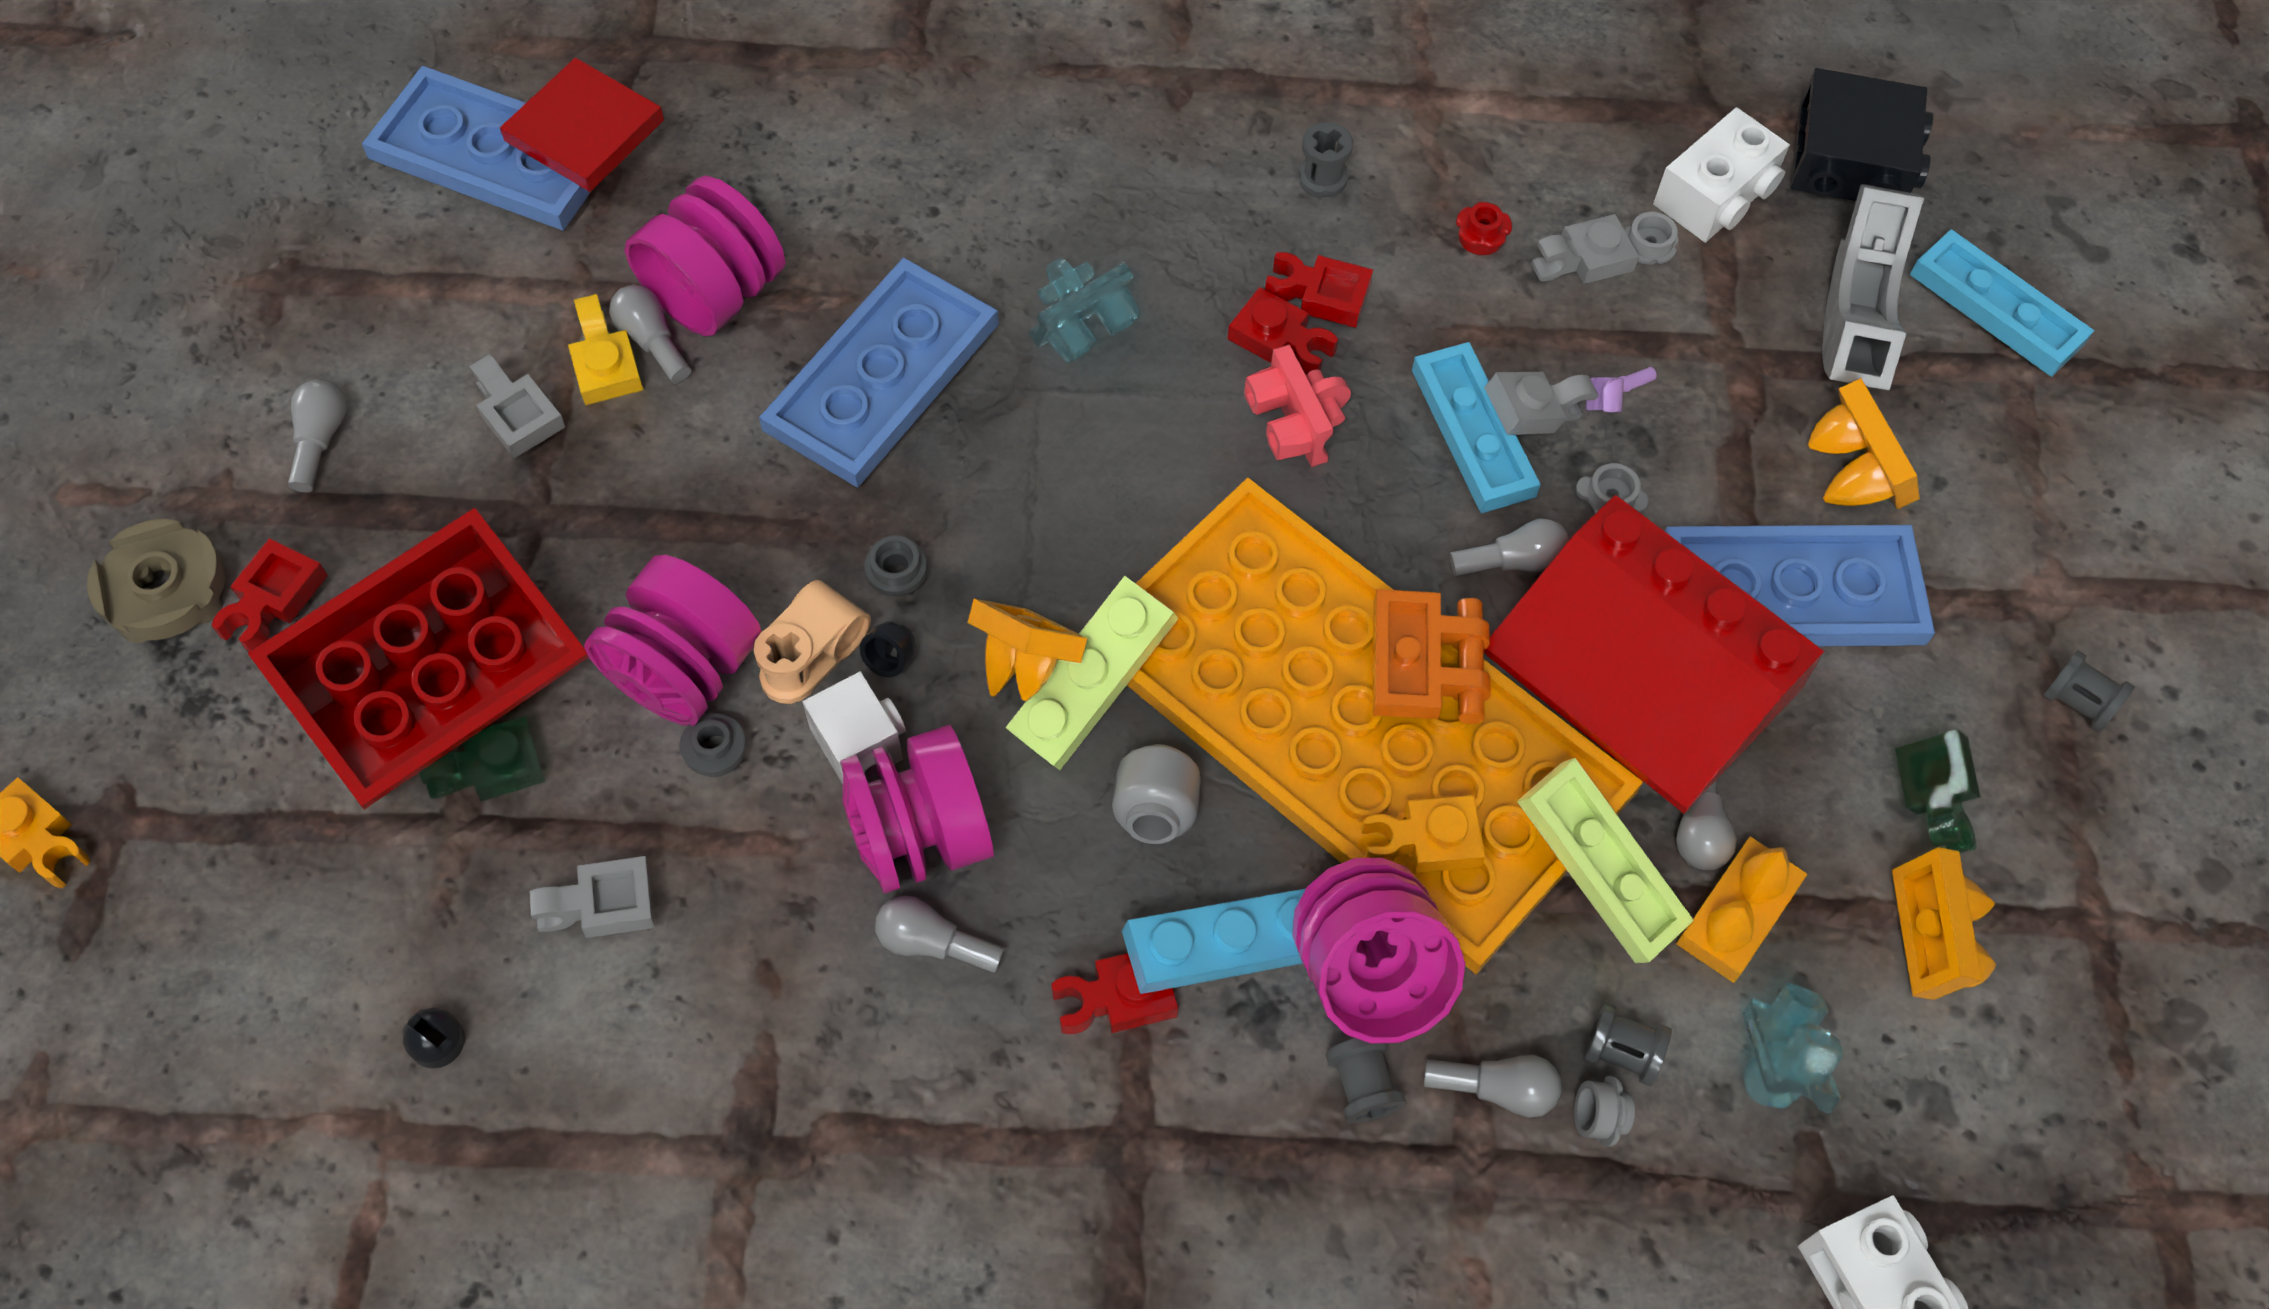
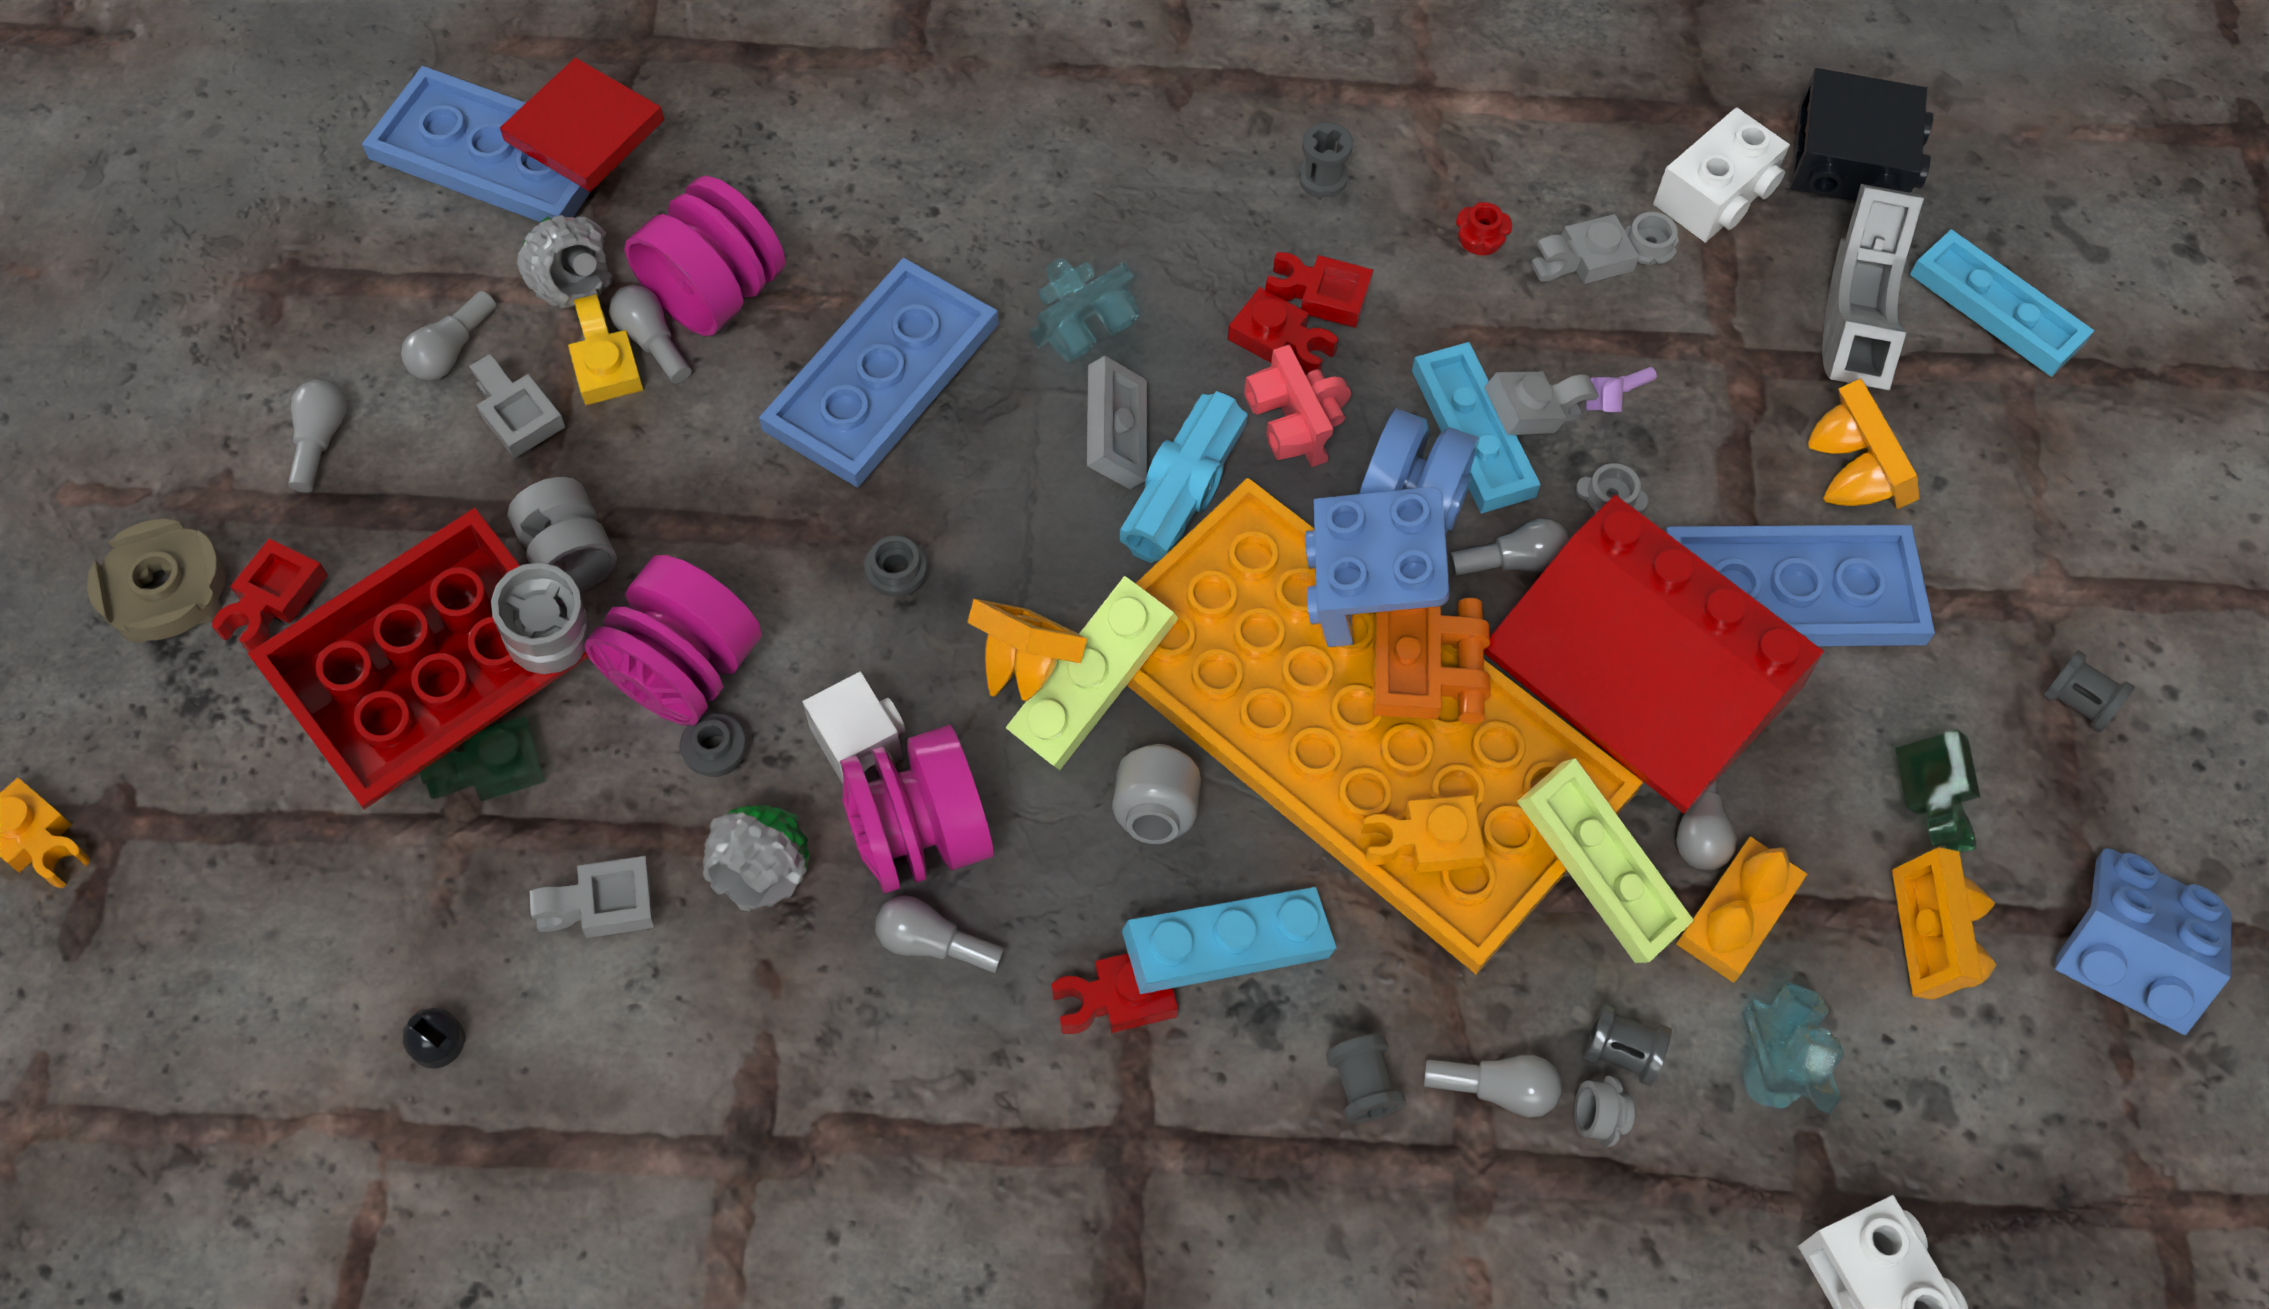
light nougat piece [754,580,871,704] -> none
black hinge [860,621,916,678] -> none
dark pink wheel [1292,858,1465,1044] -> none
none -> light grey piece [401,291,496,380]
none -> light grey wheel [491,562,590,674]
none -> light grey wheel [507,477,617,592]
none -> light grey piece [517,215,613,309]
none -> light grey piece [703,805,809,911]
none -> light grey plate [1087,356,1147,489]
none -> medium azure piece [1120,391,1248,564]
none -> medium blue bracket [1305,487,1450,647]
none -> medium blue wheel [1359,408,1480,535]
none -> medium blue bracket [2054,848,2231,1036]

